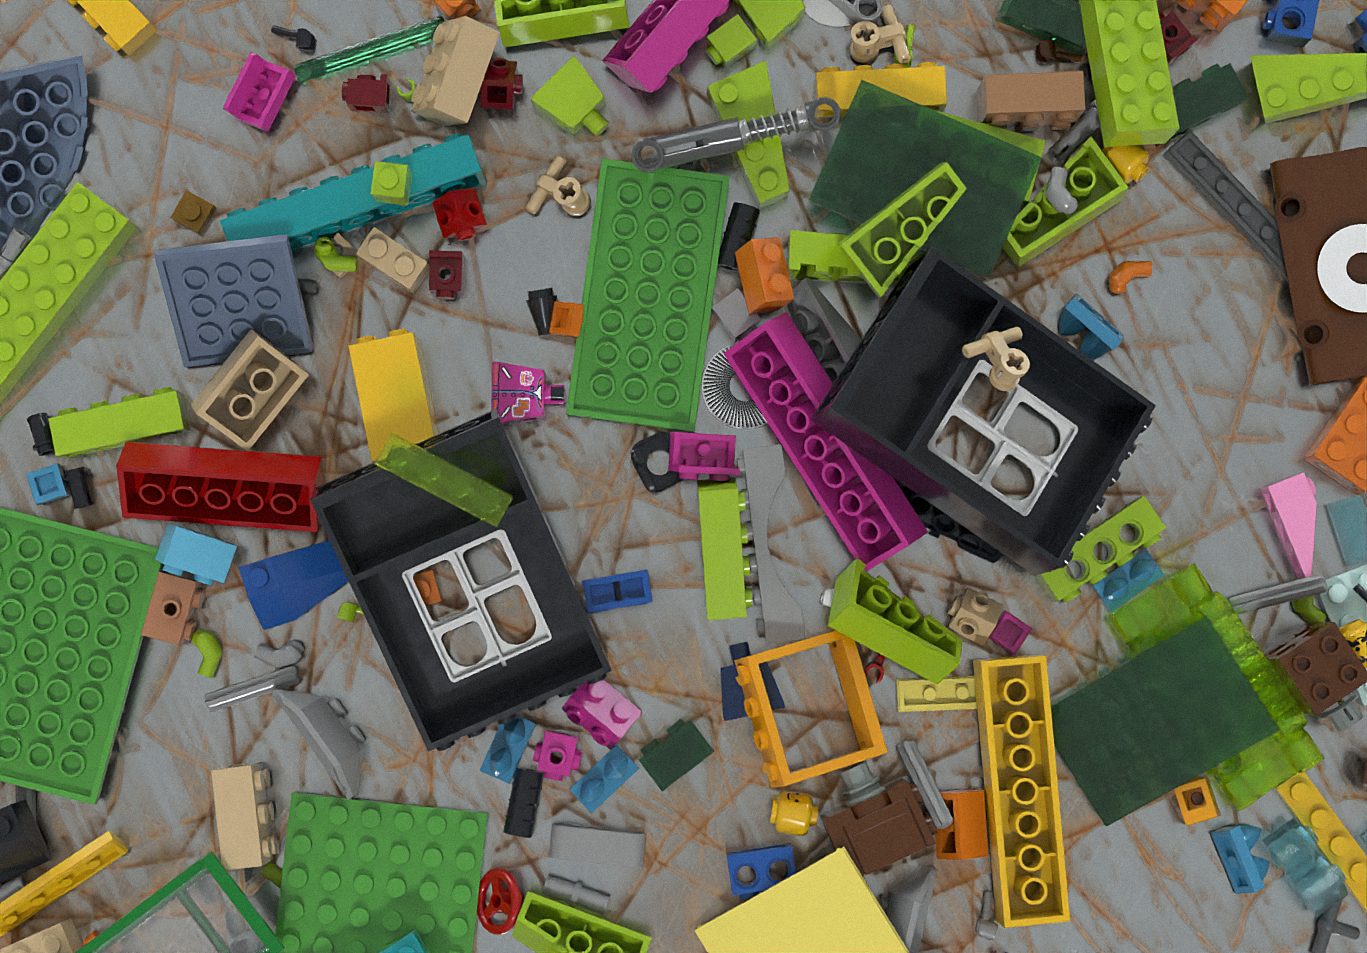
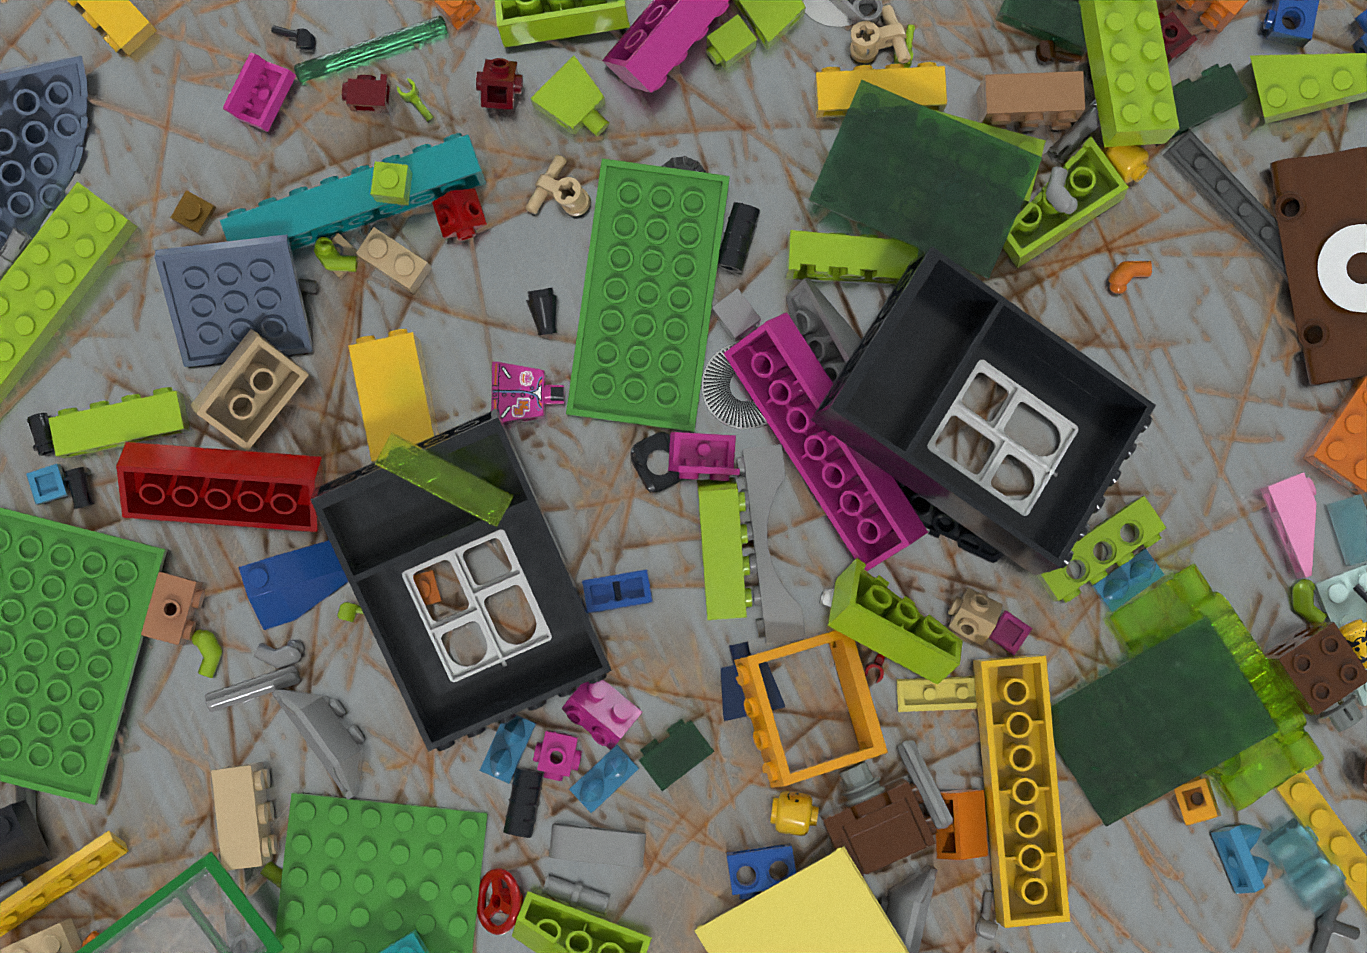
medium azure brick [155,523,237,586] -> none
tan brick [411,16,500,126] -> none
dark red brick [429,250,465,300] -> none
orange plate [549,301,584,337] -> none
dark grey piece [631,97,841,172] -> none
lime wedge [707,60,790,210] -> none
orange brick [735,237,794,314] -> none
lime wedge [837,162,967,297] -> none
tan piece [962,327,1030,391] -> none
dark azure tile [1059,293,1124,360] -> none
light grey axle [1229,574,1328,615] -> none

